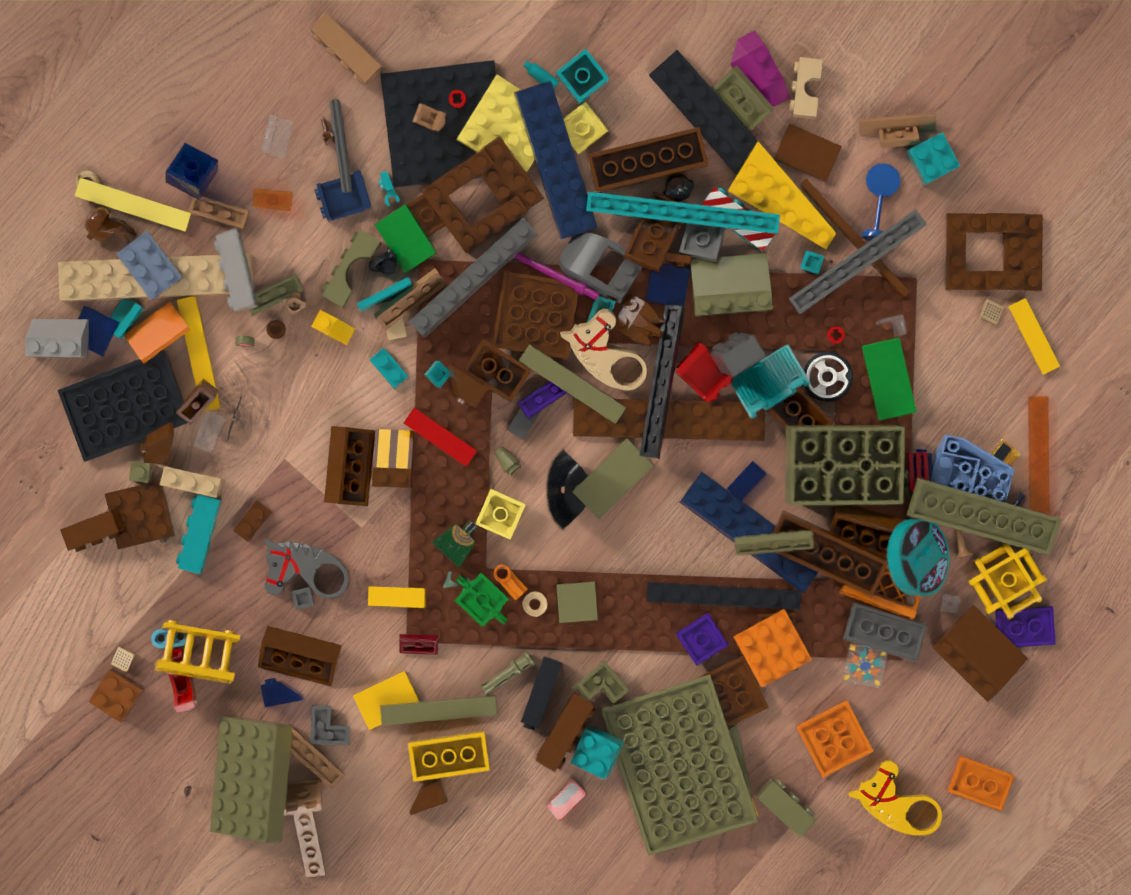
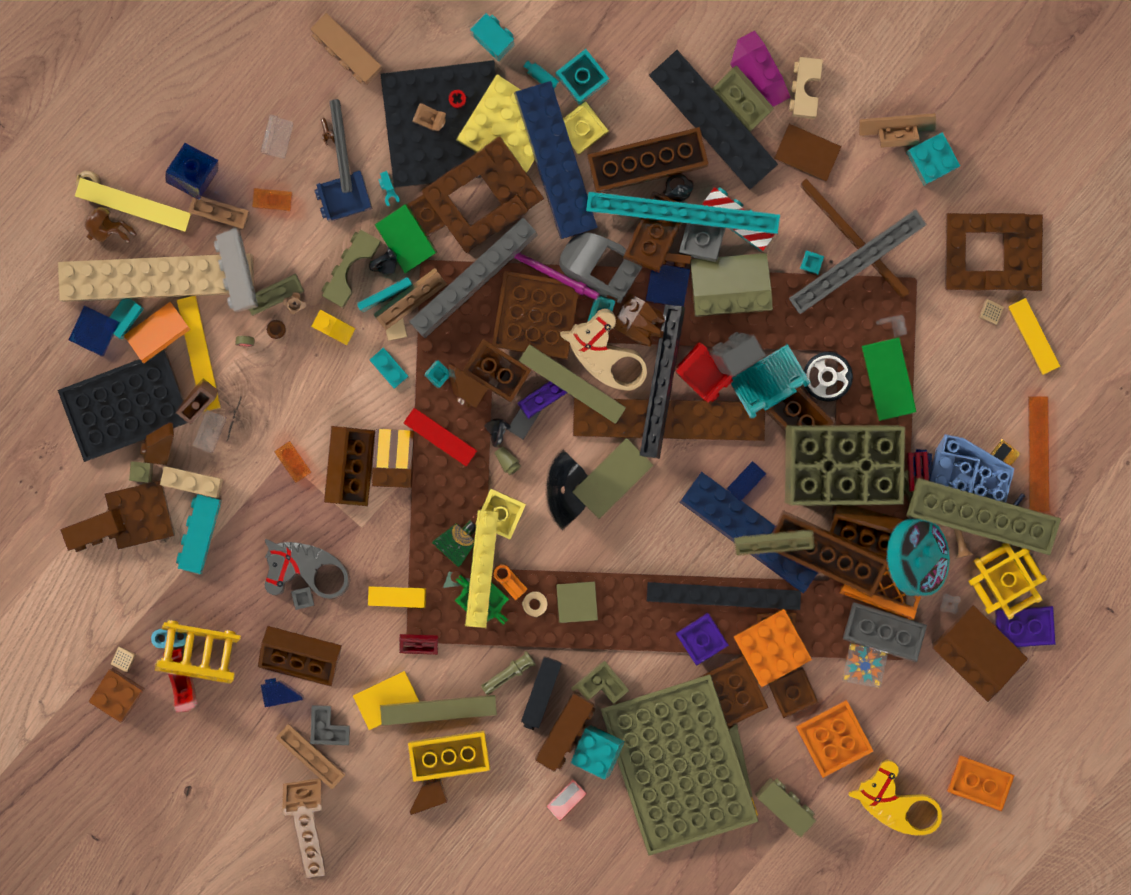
light grey slope [25,319,89,358] -> none
sand blue plate [117,231,183,301] -> none
olive brick [210,716,293,843] -> none
reddish brown plate [233,500,272,542] -> none
yellow wing [728,141,836,250] -> none
red bush [827,326,845,344] -> none
blue piece [862,163,900,241] -> none
none -> clear orange plate [274,441,312,483]
none -> light yellow plate [465,510,498,628]
none -> teal brick [470,13,515,62]
none -> black piece [484,418,511,448]
none -> reddish brown tile [768,667,819,718]

